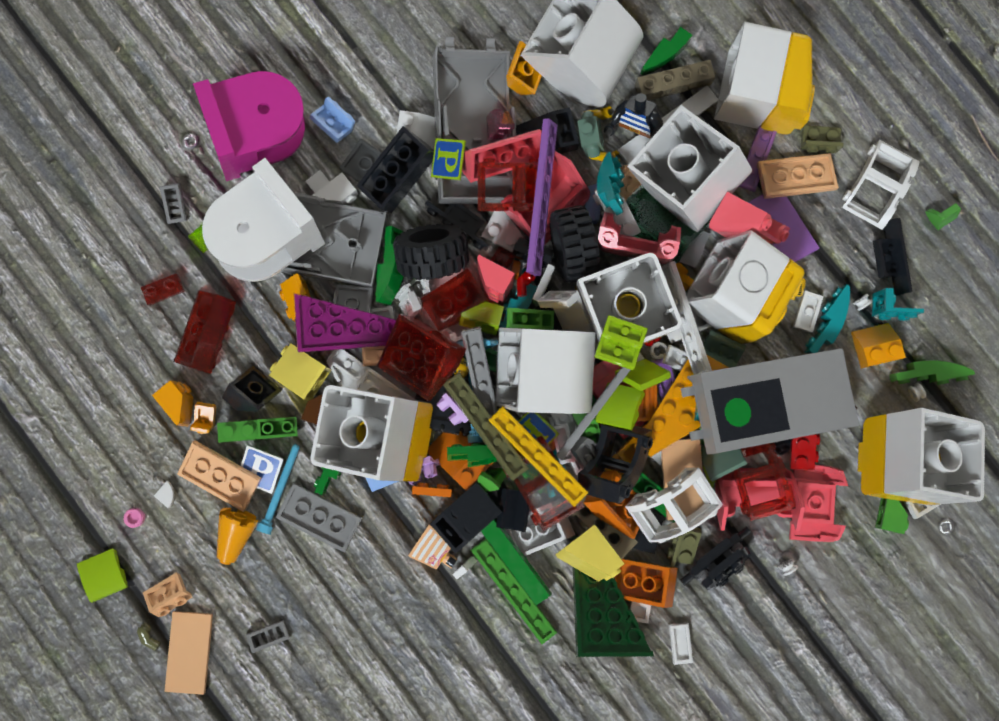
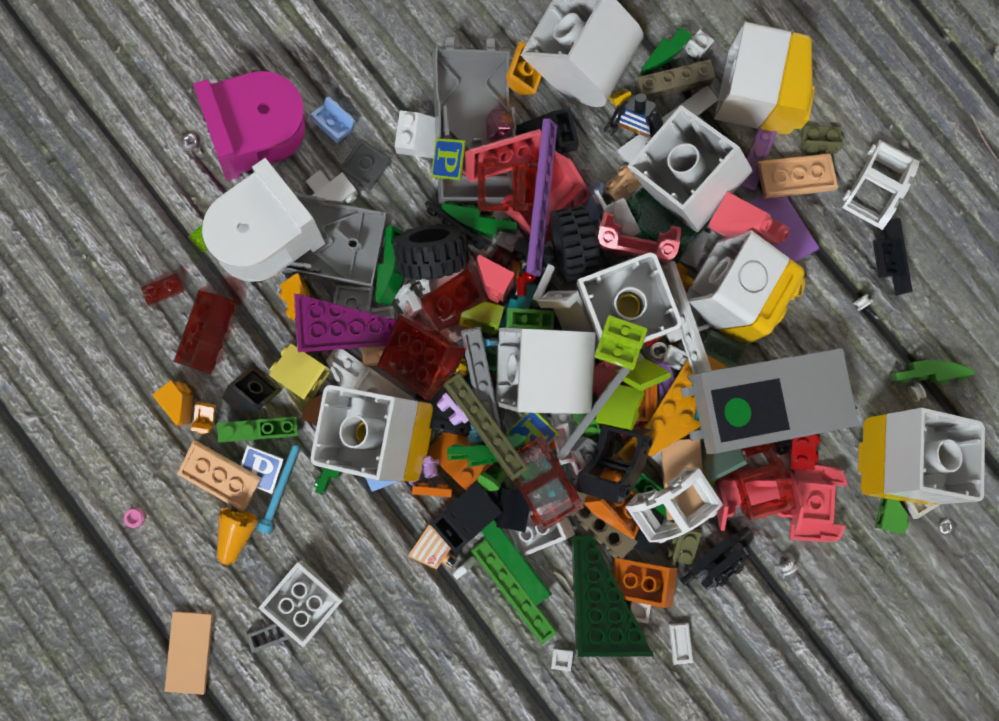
lime slope [77,548,128,603] -> none
olive arm [137,623,161,651] -> none
light nougat bracket [143,572,192,617] -> none
white tile [154,481,174,508] -> none
light grey slope [159,183,187,224] -> none
light grey tile [276,483,363,553] -> none
black slope [357,126,434,213] -> none
yellow tile [488,406,589,507] -> none
light yellow slope [555,525,624,581] -> none
sand green torso [577,106,620,161] -> none
teal slope [597,152,625,216] -> none
white plate [793,291,824,333] -> none
teal slope [804,285,850,354] -> none
light orange slope [851,323,906,369] -> none
teal bracket [872,288,924,321] -> none
bright green tile [925,203,961,230] -> none
none -> white slope [258,560,343,647]
none -> green slope [442,202,518,239]
none -> white tile [551,648,573,671]
none -> yellow tile [609,89,632,108]
none -> white bracket [685,29,714,60]

